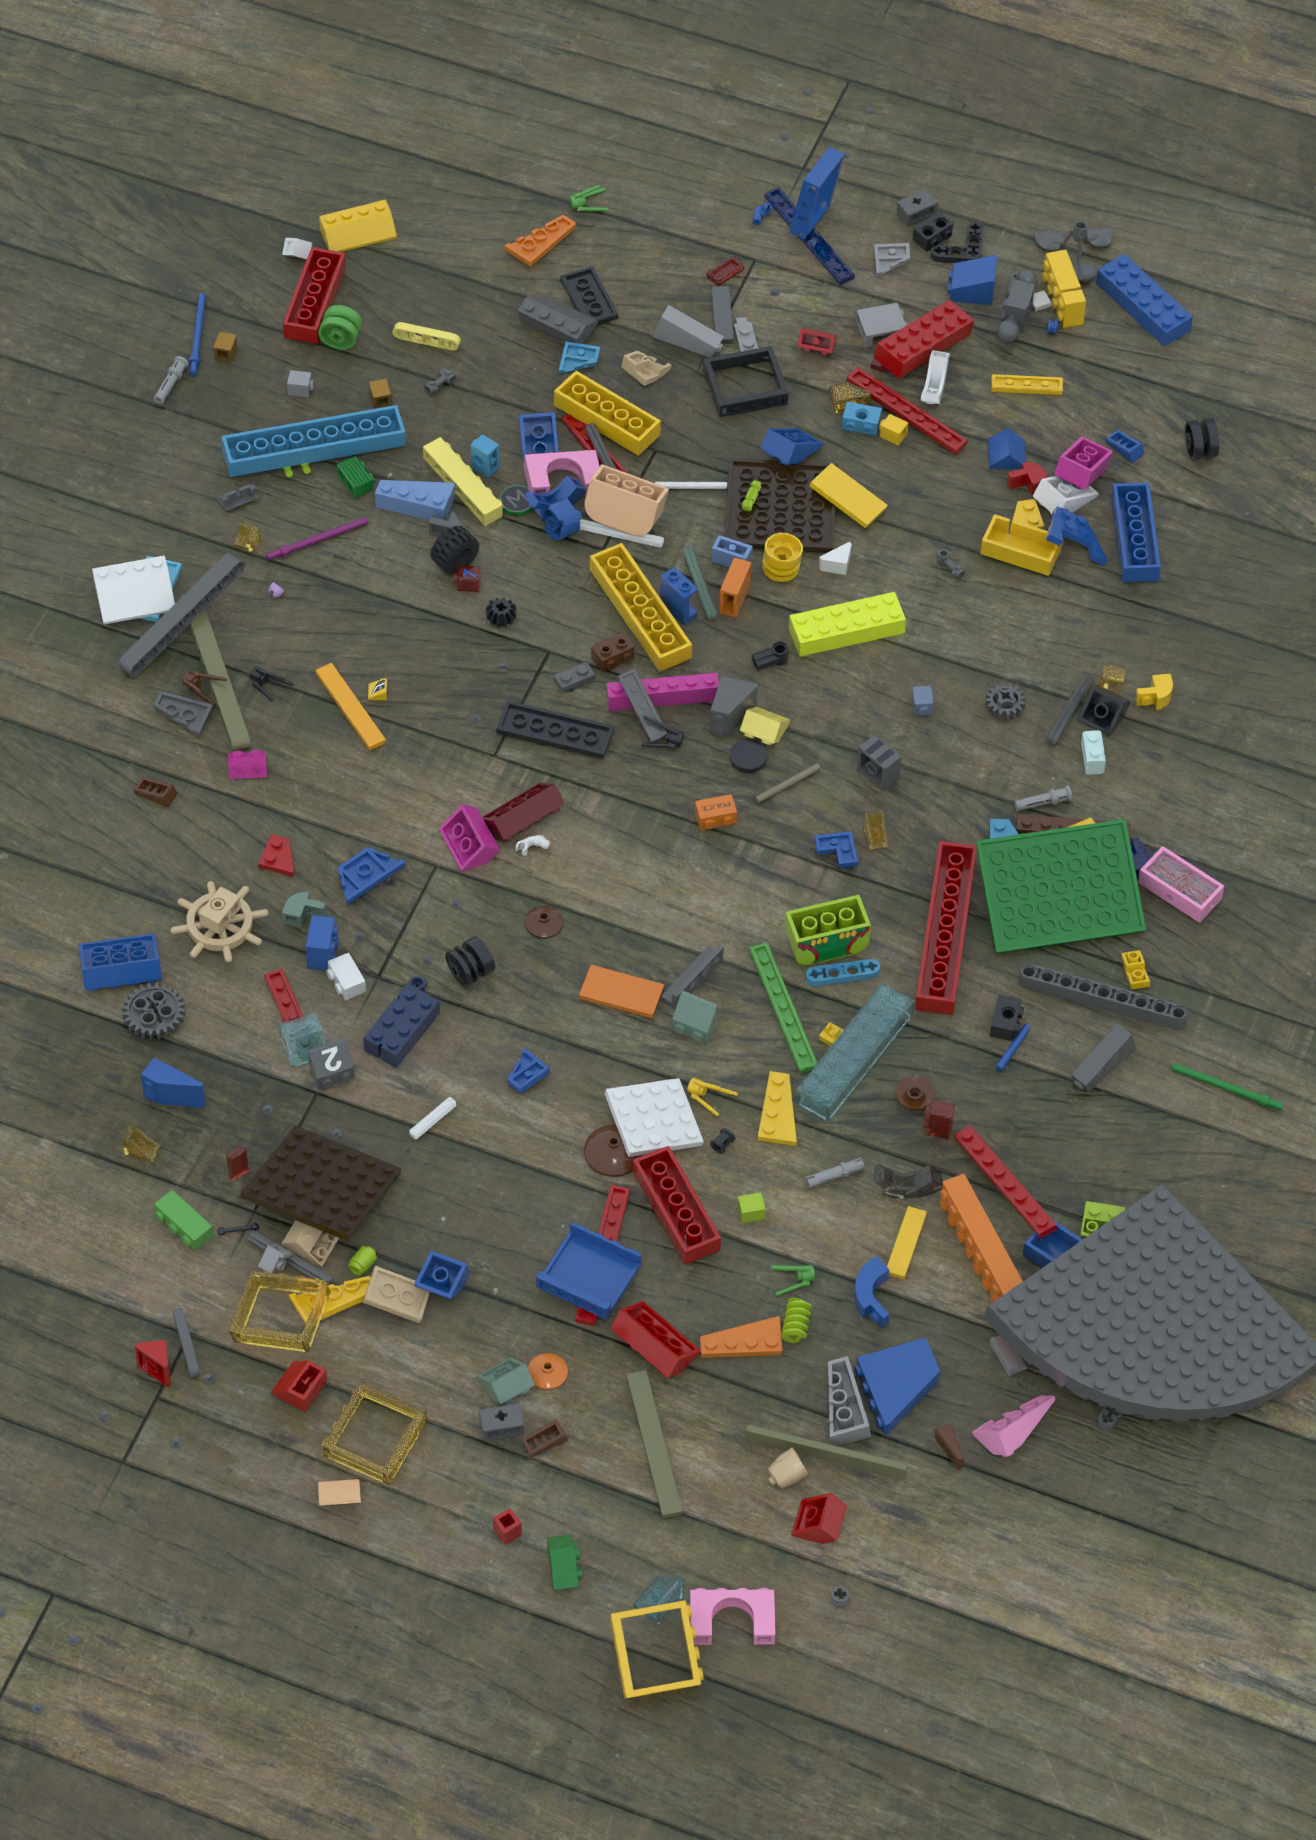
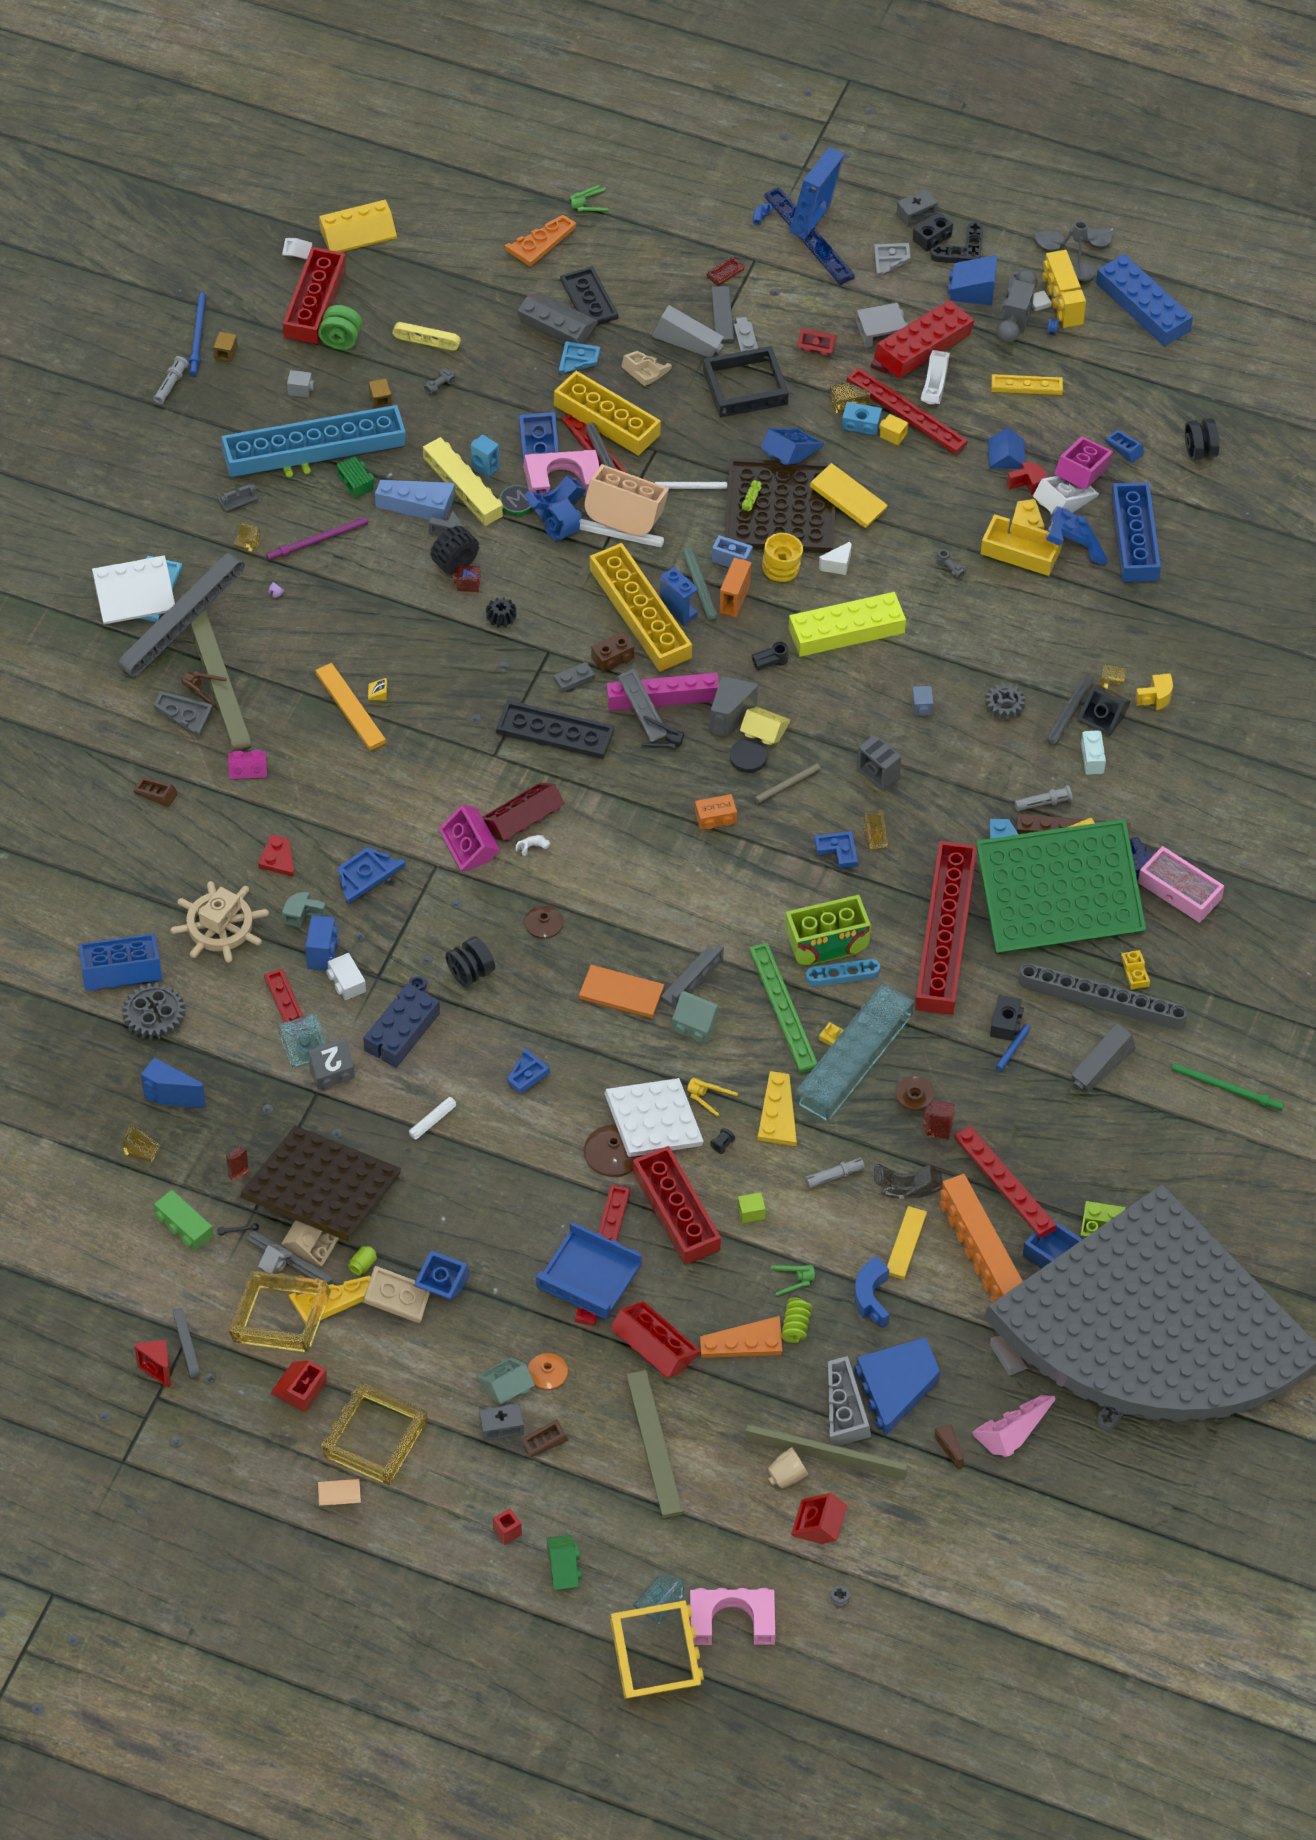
black plant [250,666,293,701] -> none

